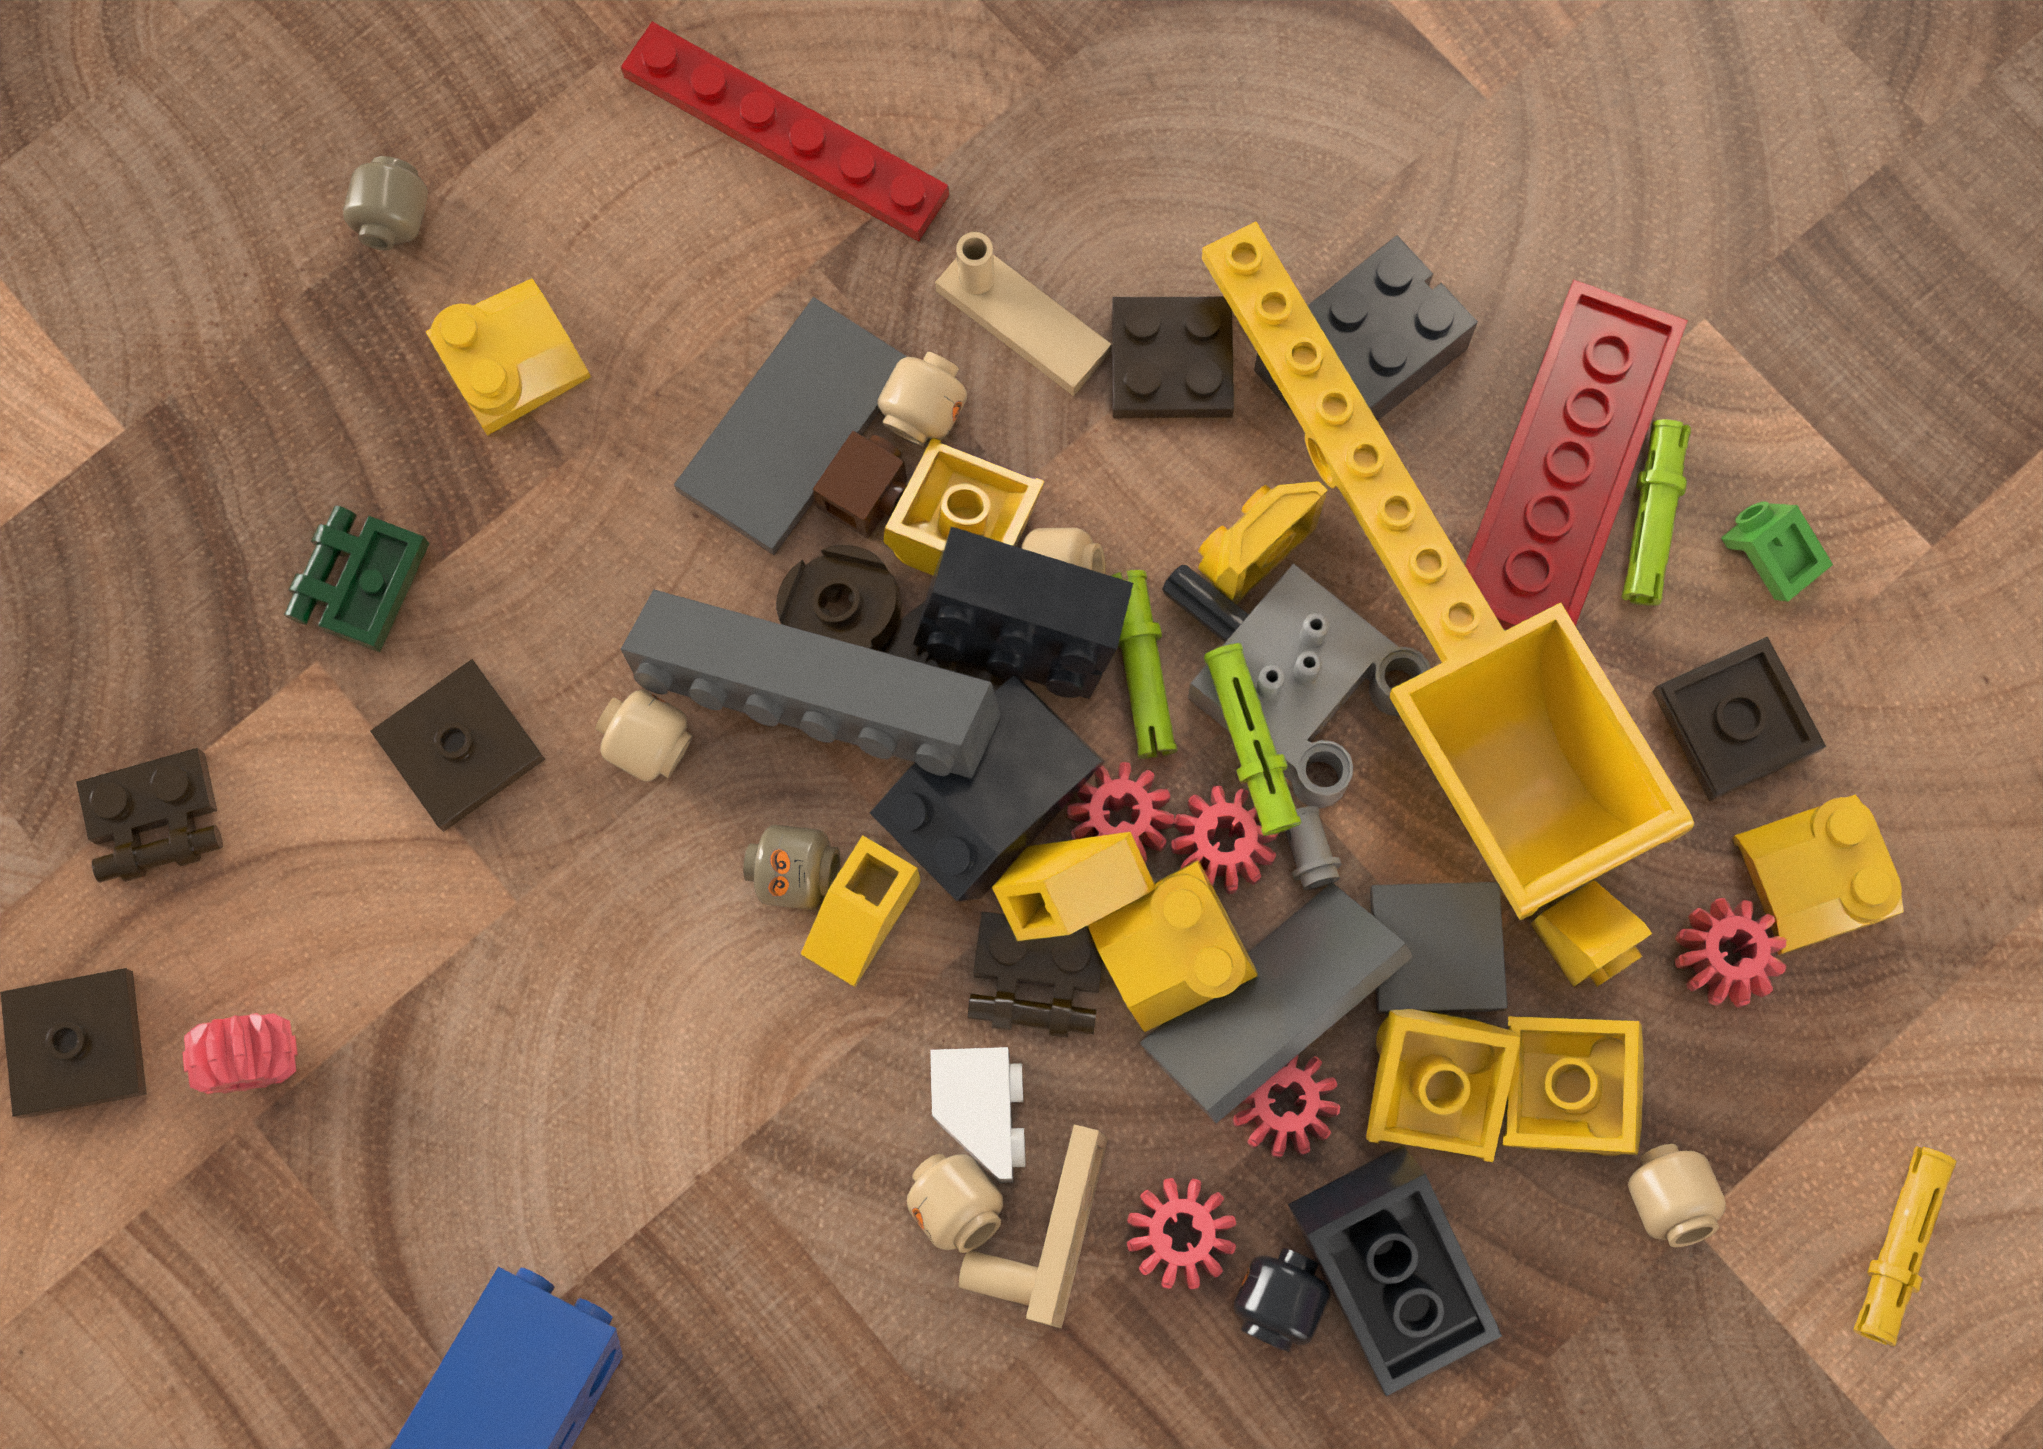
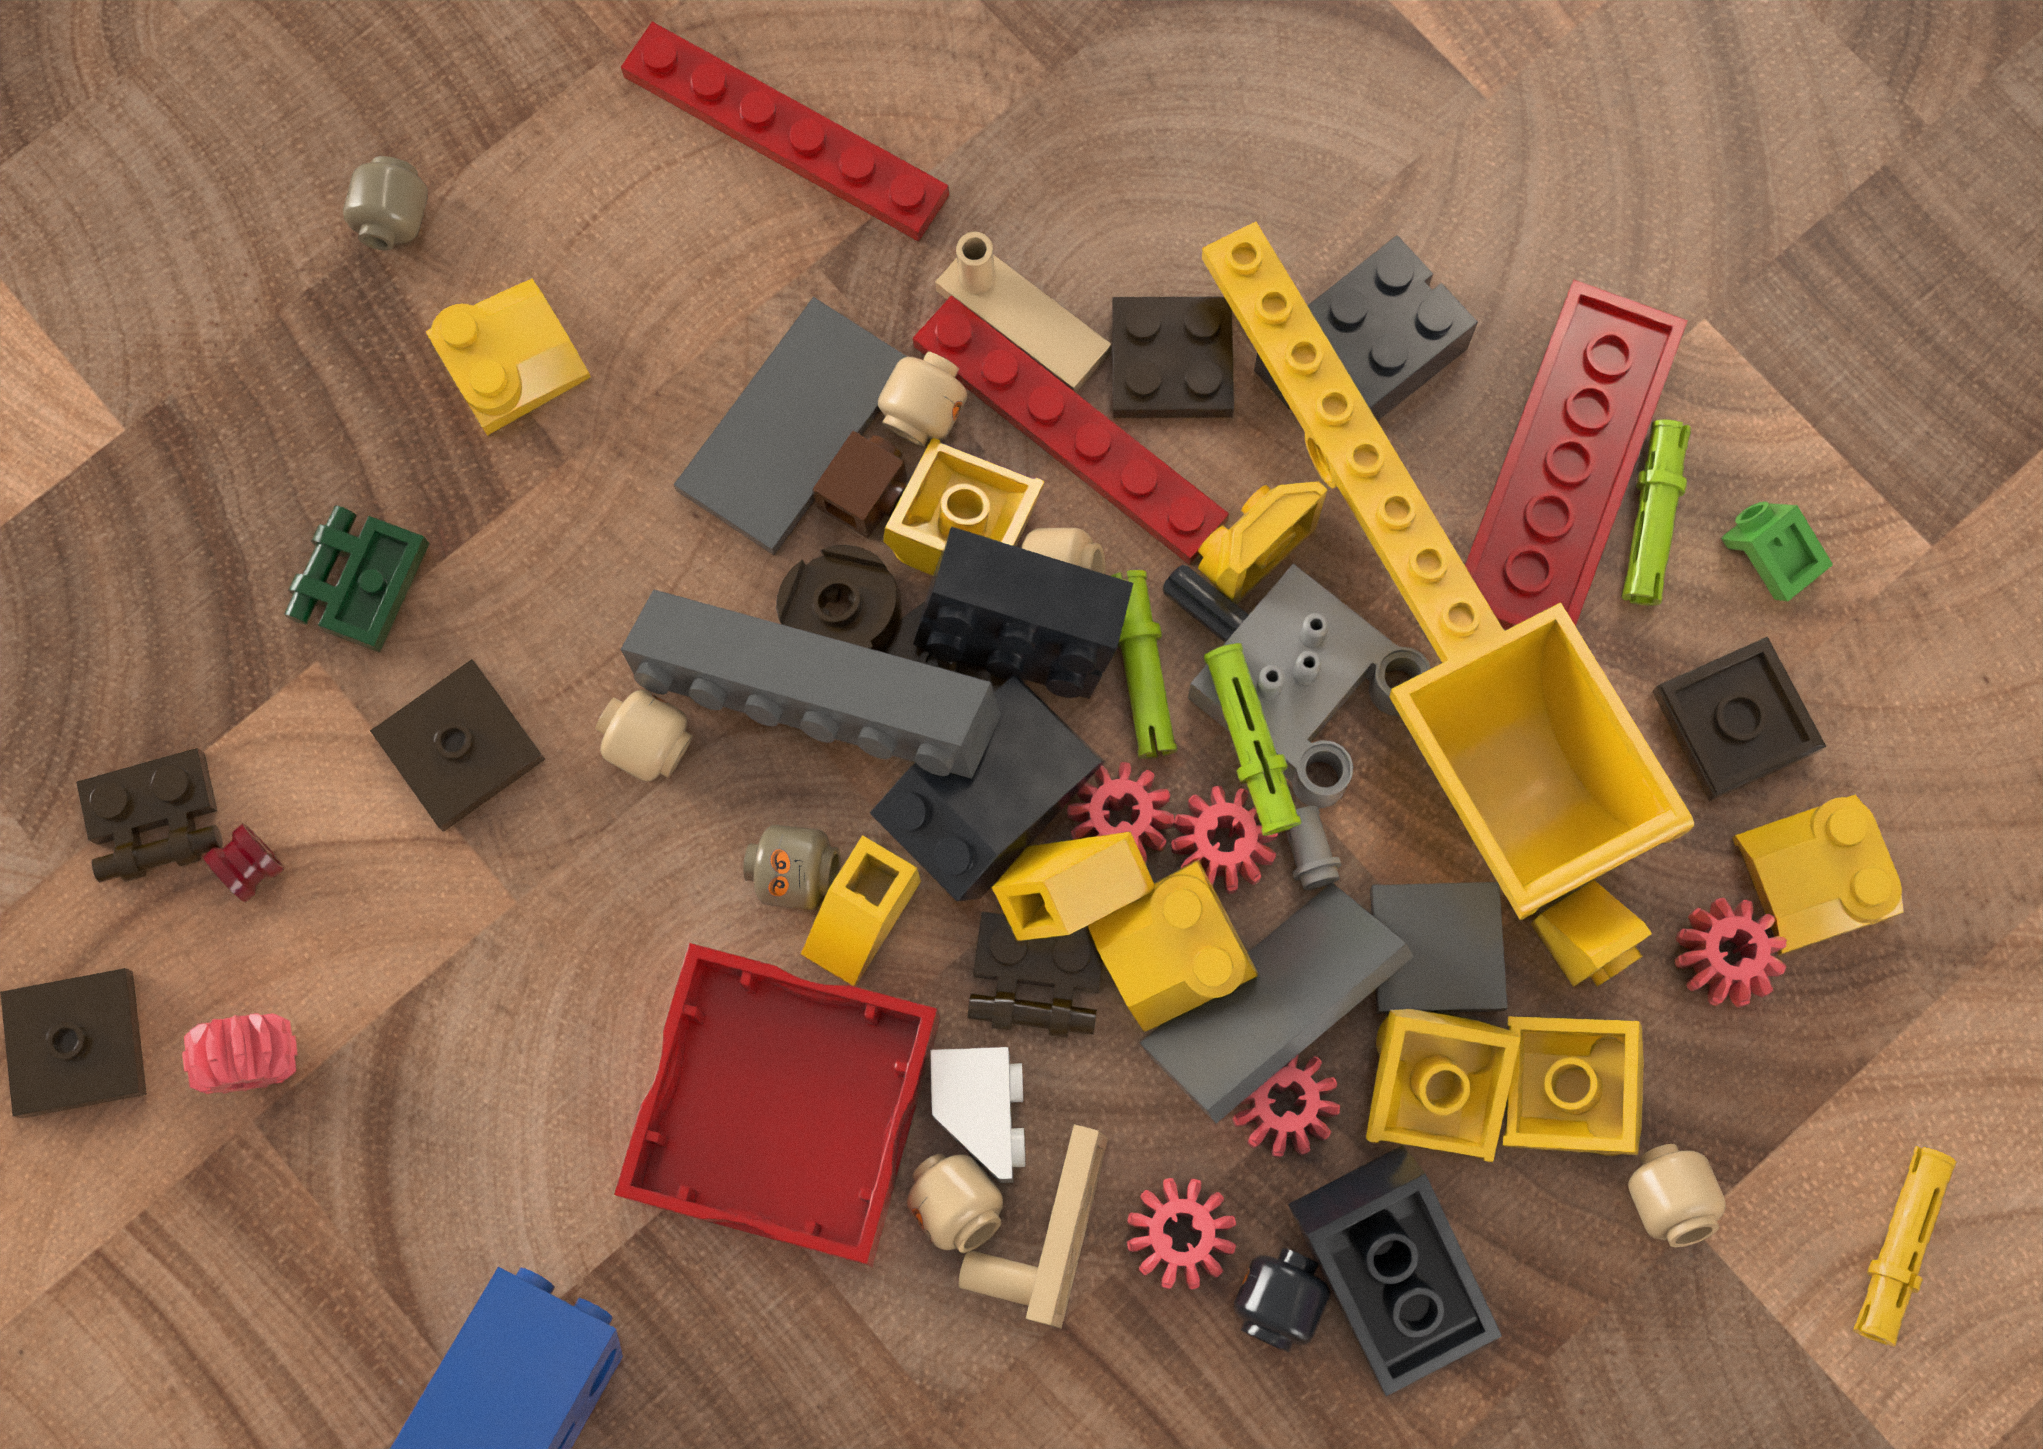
none -> dark red wheel [203,823,285,903]
none -> red tile [614,943,941,1267]
none -> red plate [913,295,1229,565]

